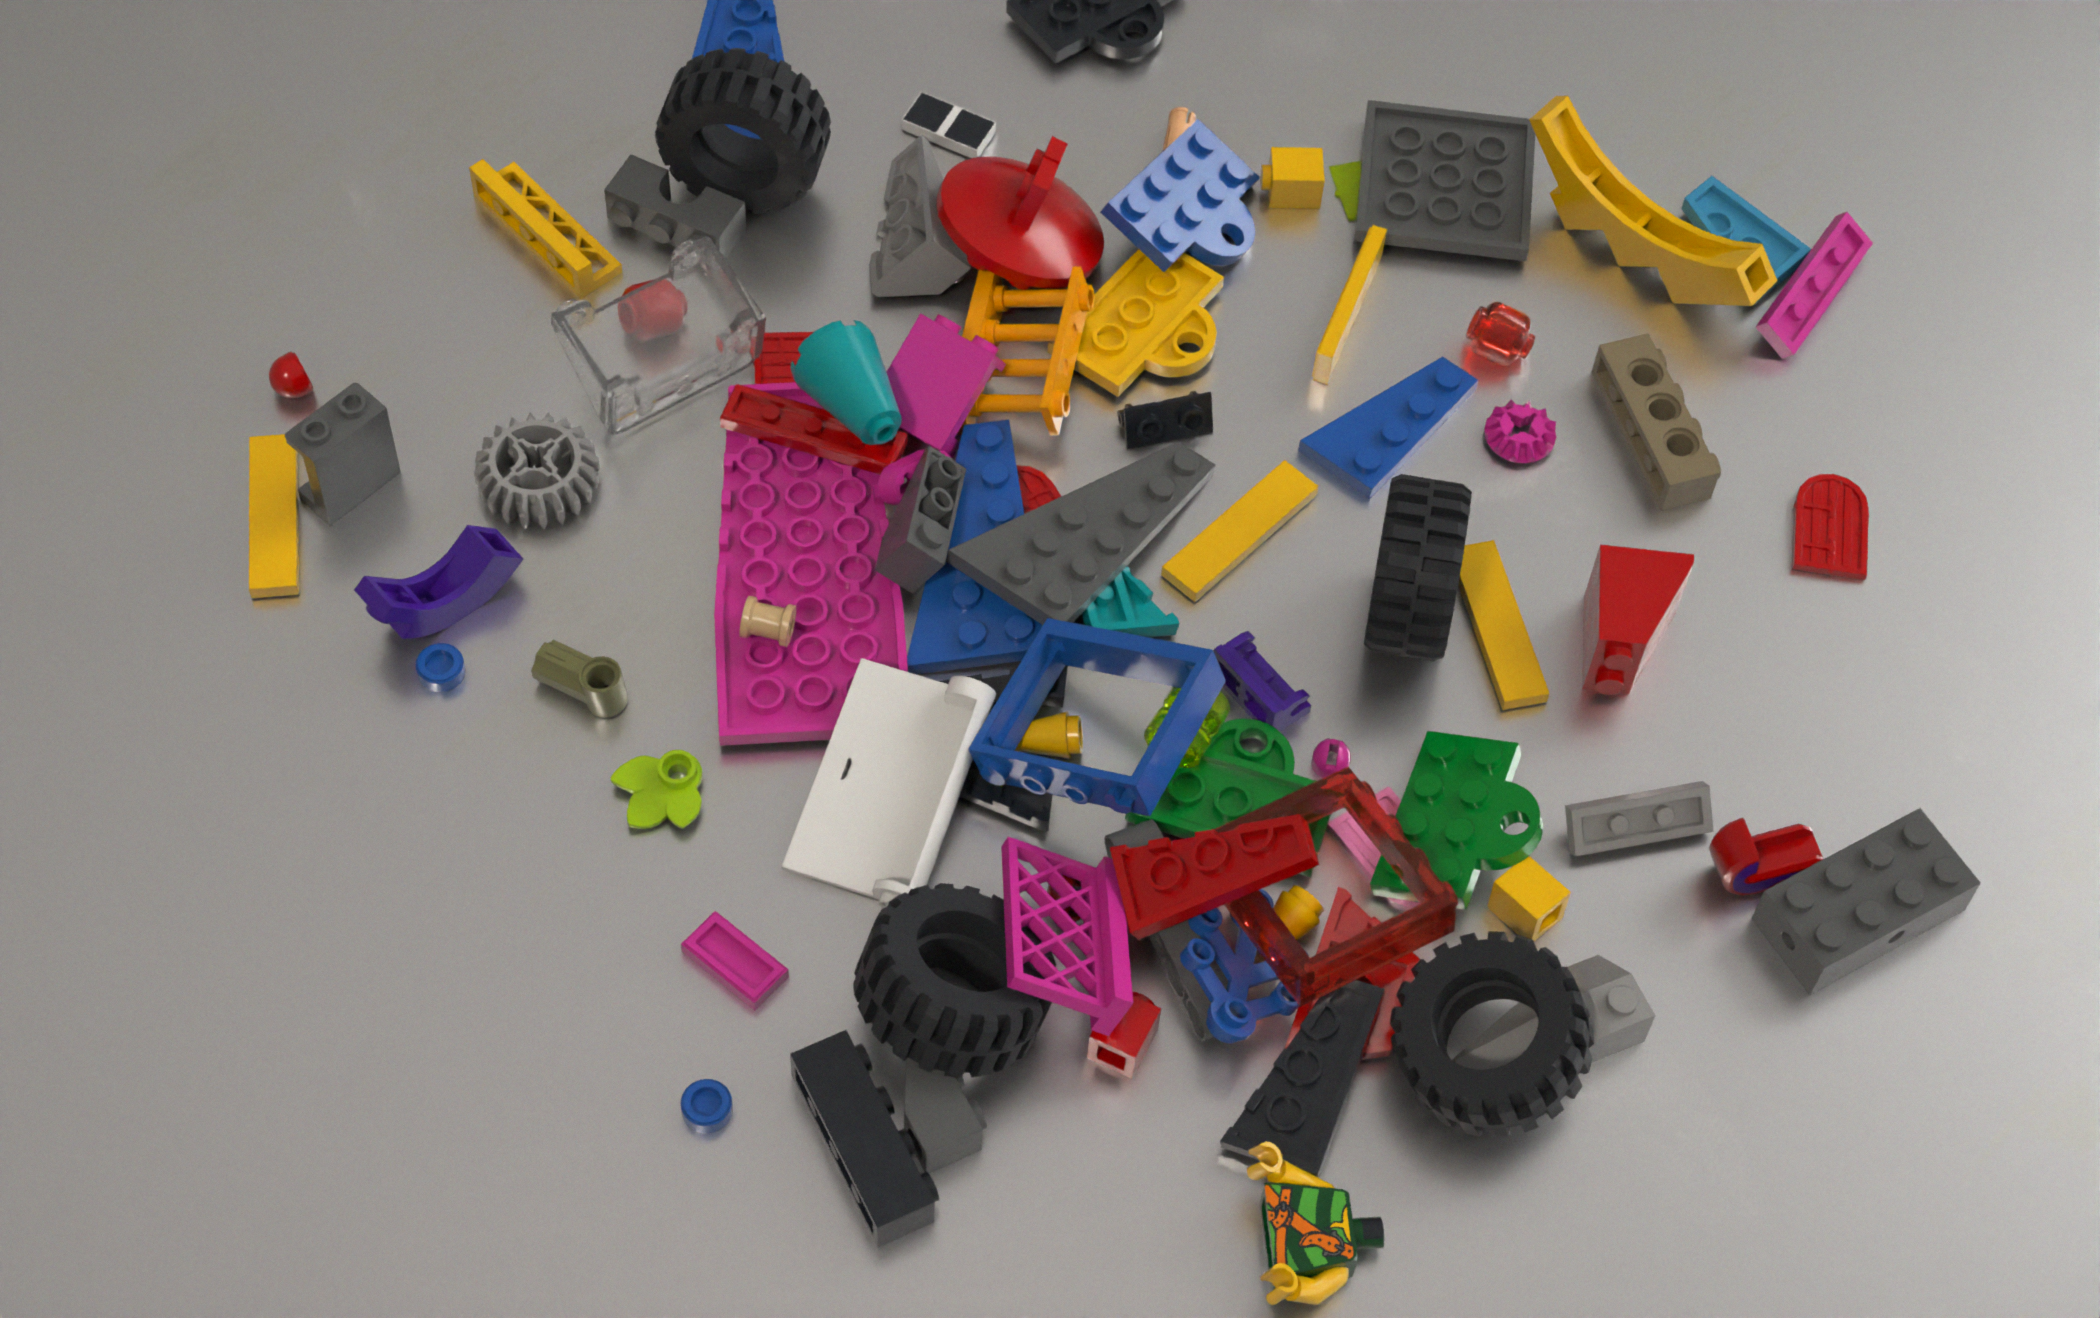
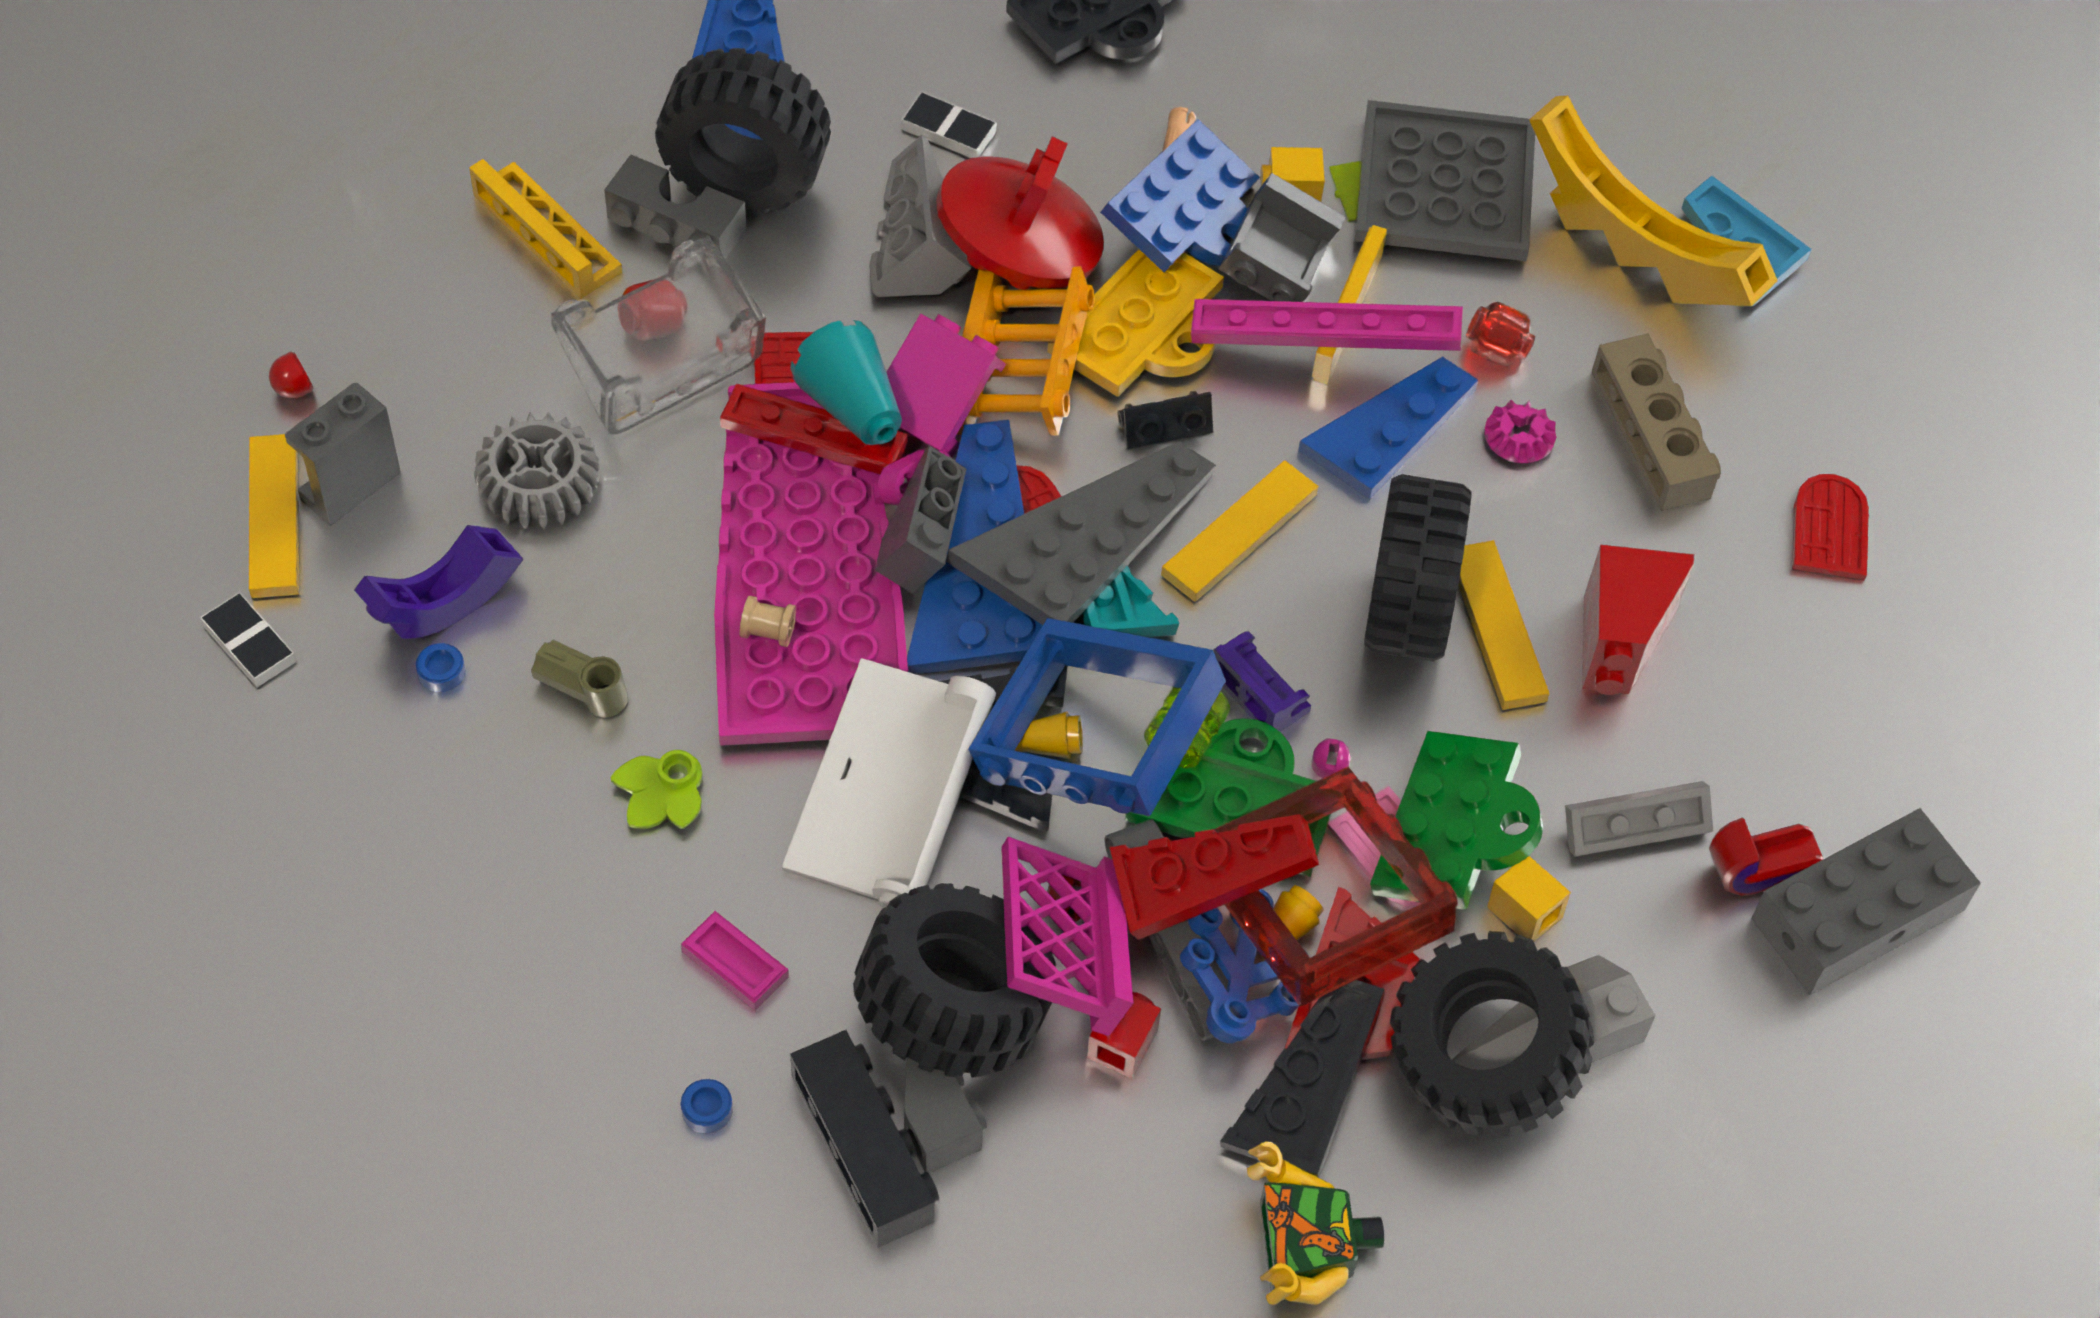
dark pink plate [1756,212,1873,359] -> none
none -> black tile [200,592,296,688]
none -> dark pink tile [1191,299,1463,351]
none -> dark grey panel [1219,173,1346,302]

